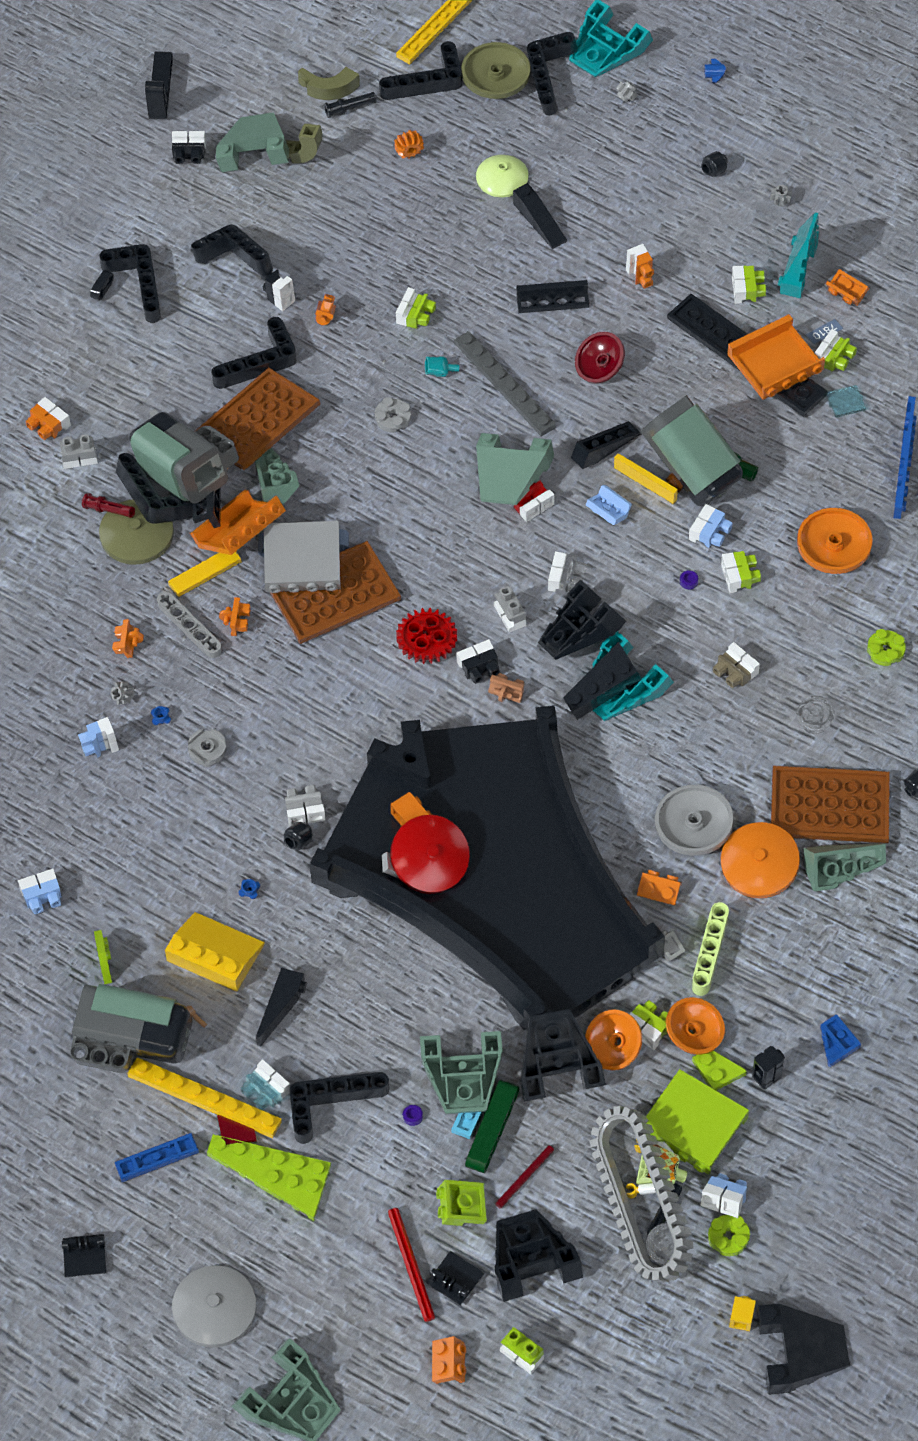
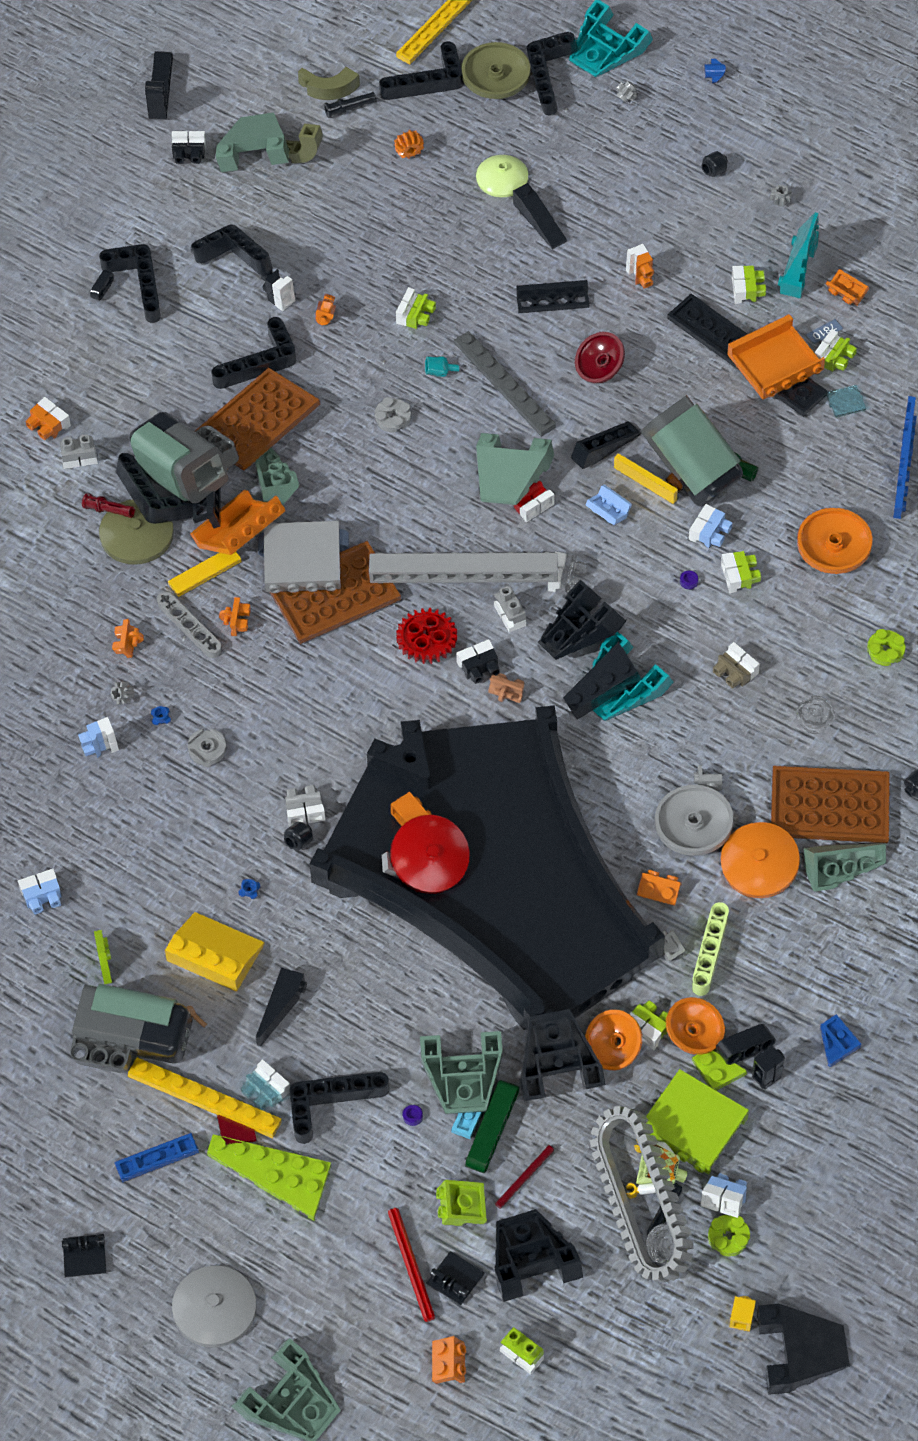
none -> light grey brick [369,552,558,583]
none -> light grey bracket [694,765,722,791]
none -> black beam [716,1023,776,1065]

